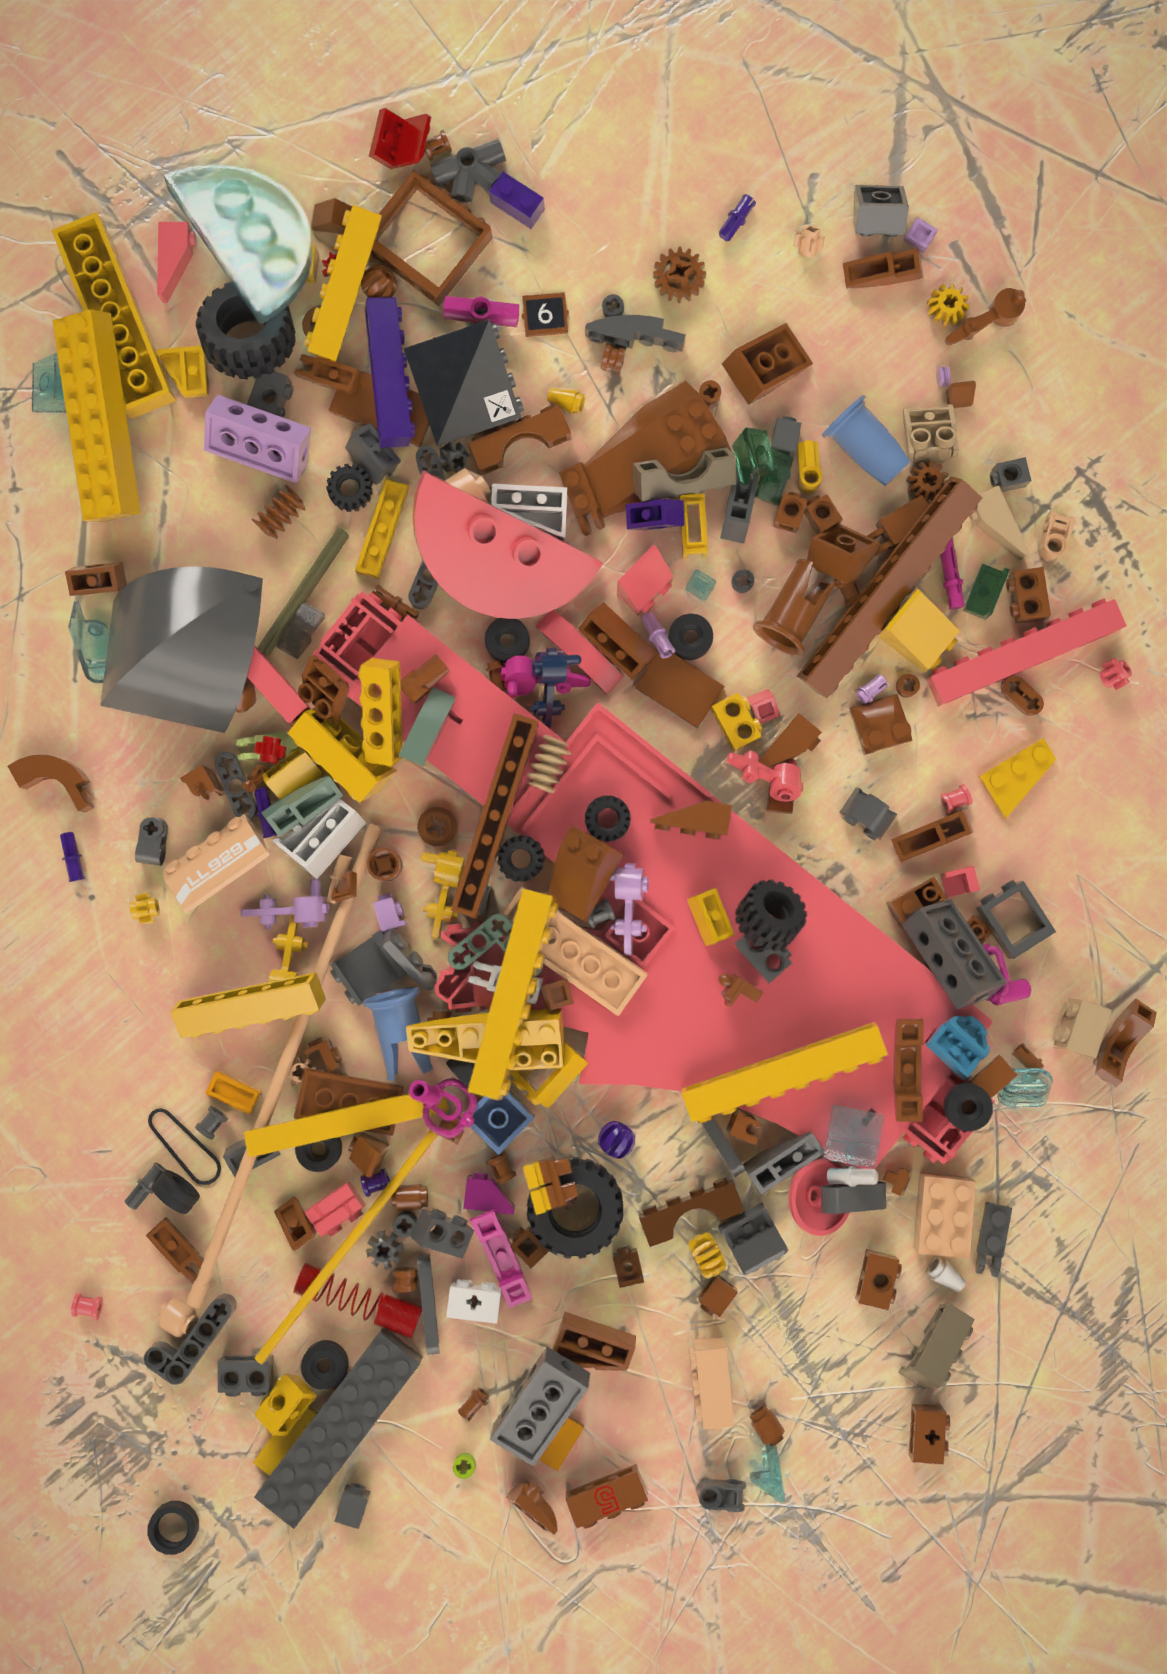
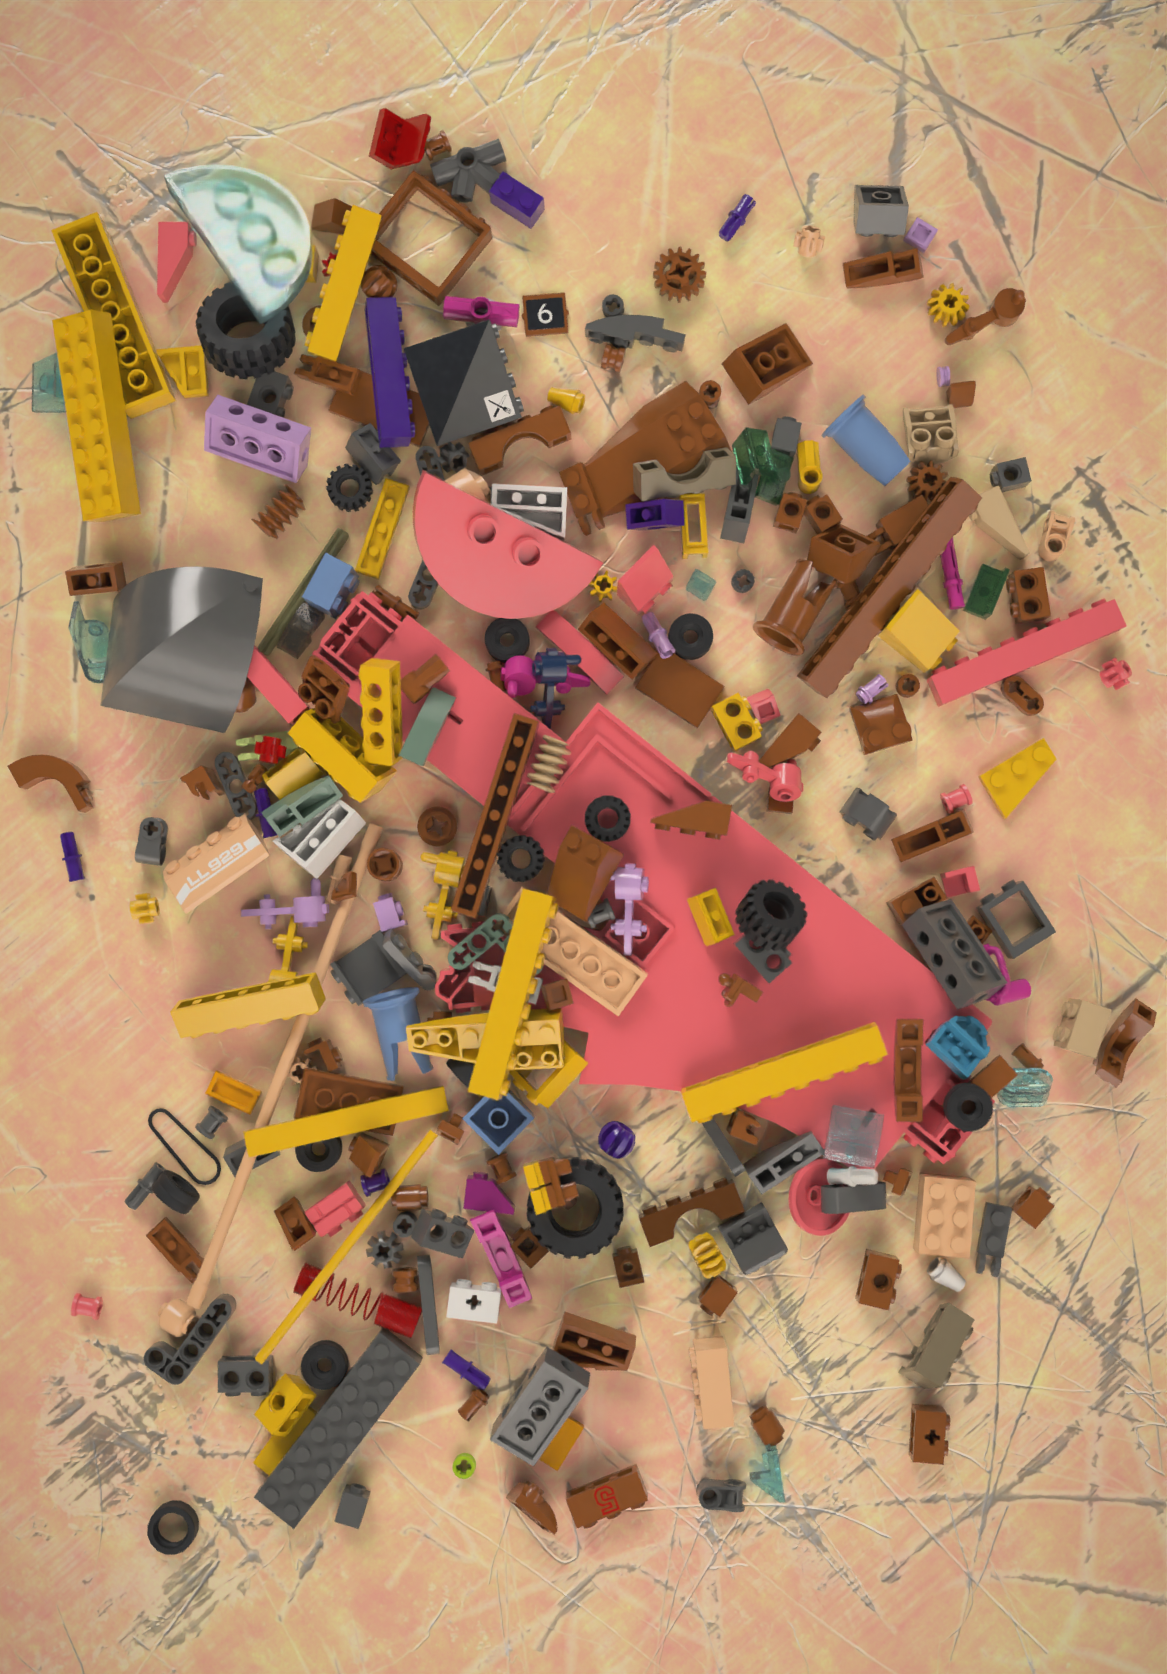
dark pink piece [409,1078,477,1138] -> none
none -> medium blue brick [302,552,359,619]
none -> dark purple axle [442,1349,491,1390]
none -> yellow gear [589,570,617,603]
none -> dark orange brick [1012,1186,1055,1229]

